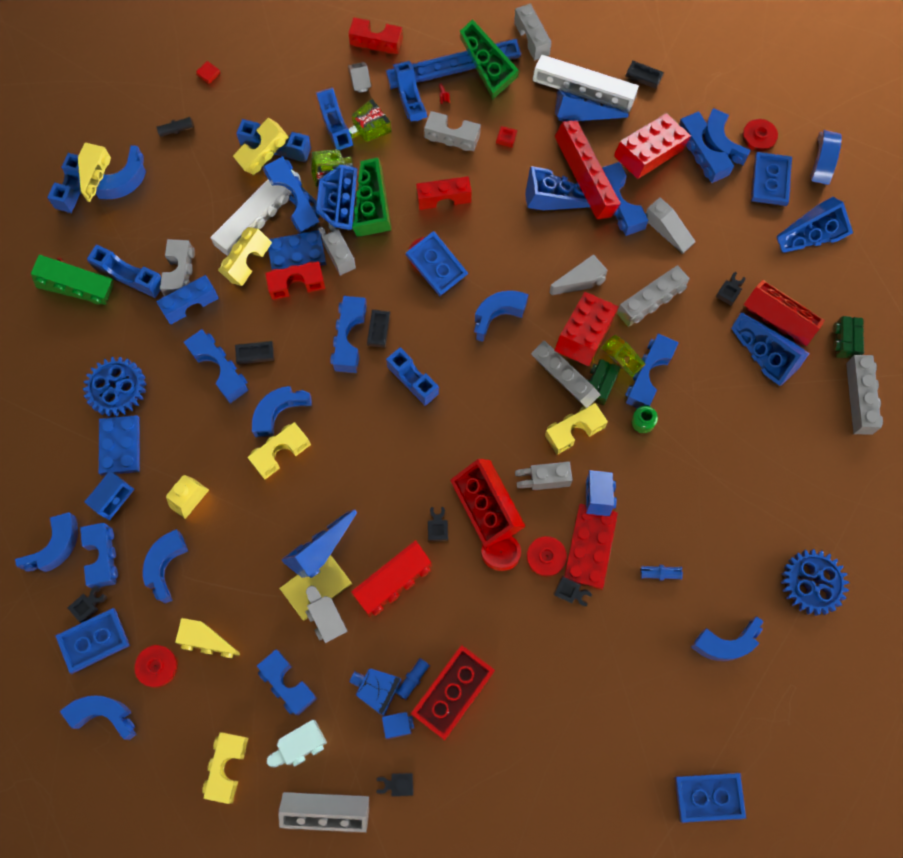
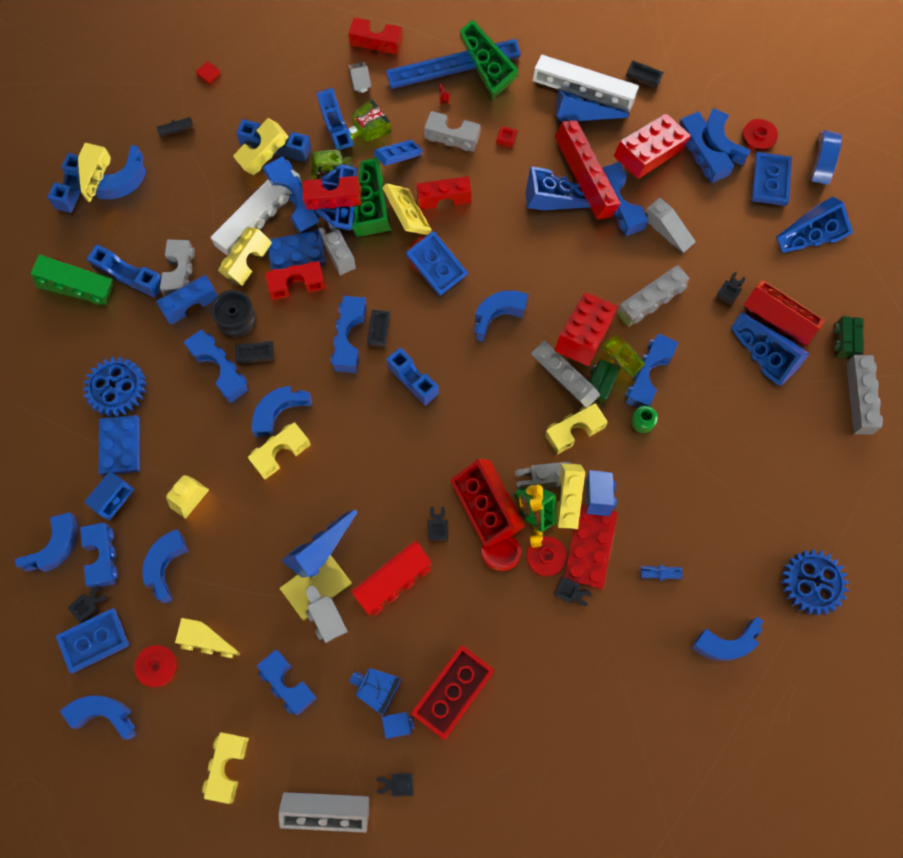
light aqua hinge [266,720,327,767] -> none
blue arch [393,61,427,122] -> none
blue pin [395,658,430,700] -> none
light grey arch [514,3,551,61] -> none
light grey slope [549,254,608,295] -> none
blue plate [675,773,746,823] -> none
none -> black wheel [211,290,256,338]
none -> red arch [303,176,361,210]
none -> blue tile [374,139,423,166]
none -> light yellow tile [382,184,431,235]
none -> torso [514,484,556,547]
none -> light yellow arch [556,463,585,529]

